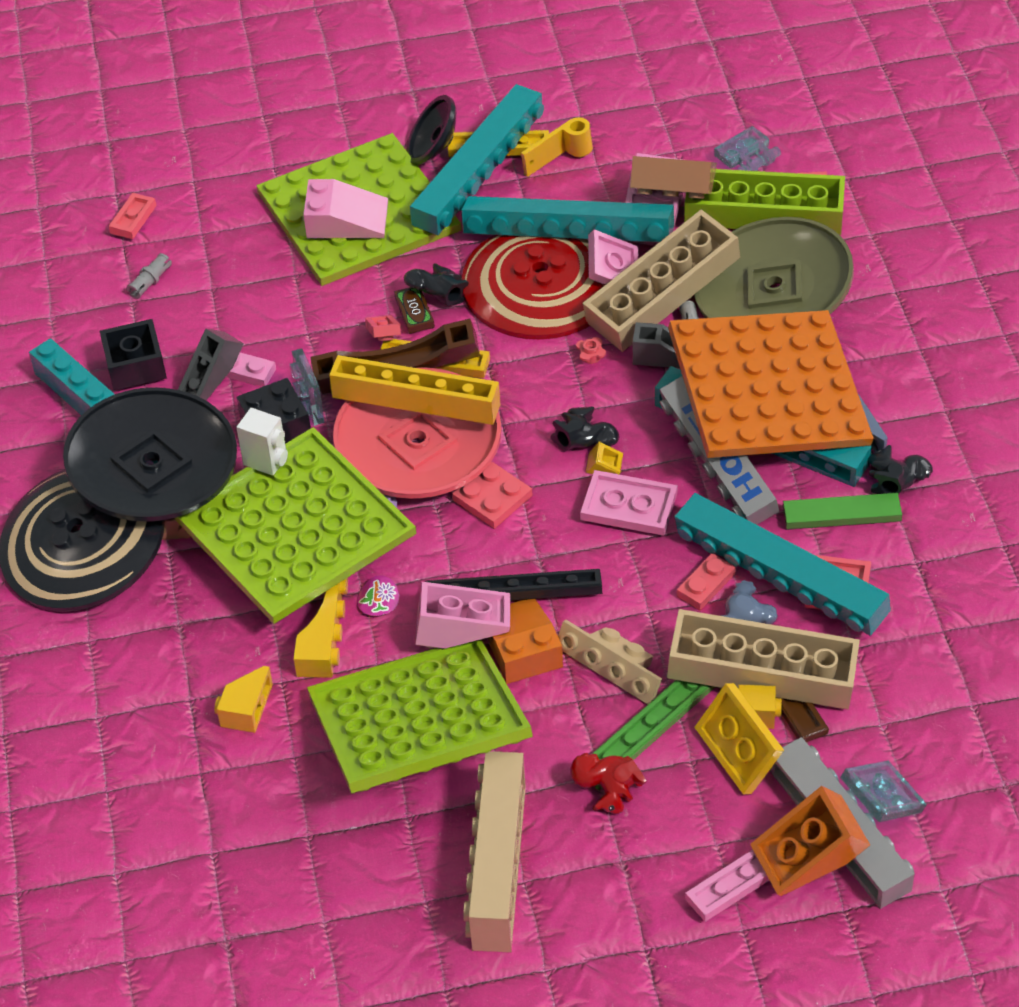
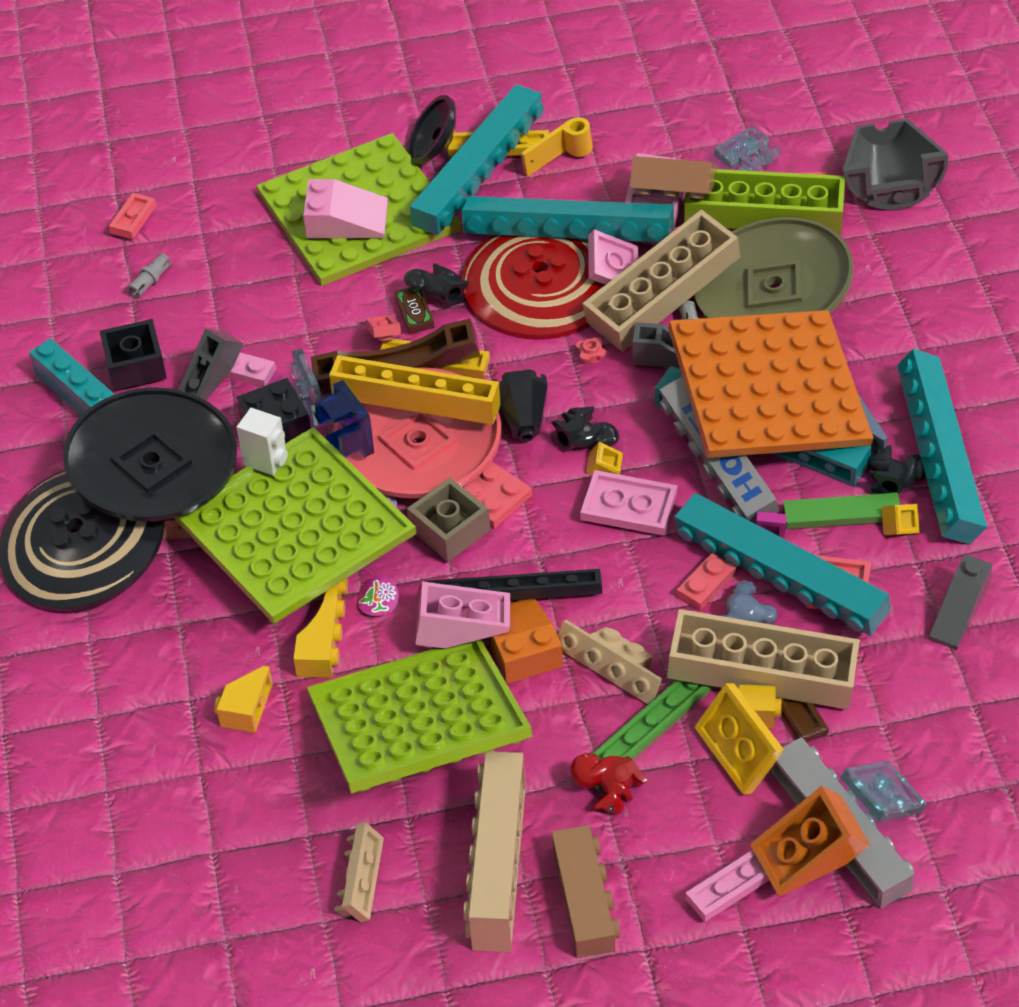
none -> clear blue panel [314,380,375,457]
none -> tan plate [334,822,384,922]
none -> dark tan brick [407,478,491,562]
none -> black cone [494,369,548,442]
none -> medium nougat brick [552,825,620,958]
none -> dark pink plate [756,512,787,539]
none -> dark grey cone [843,119,948,210]
none -> yellow slope [881,504,920,535]
none -> teal brick [897,349,987,544]
none -> dark grey slope [929,554,993,650]

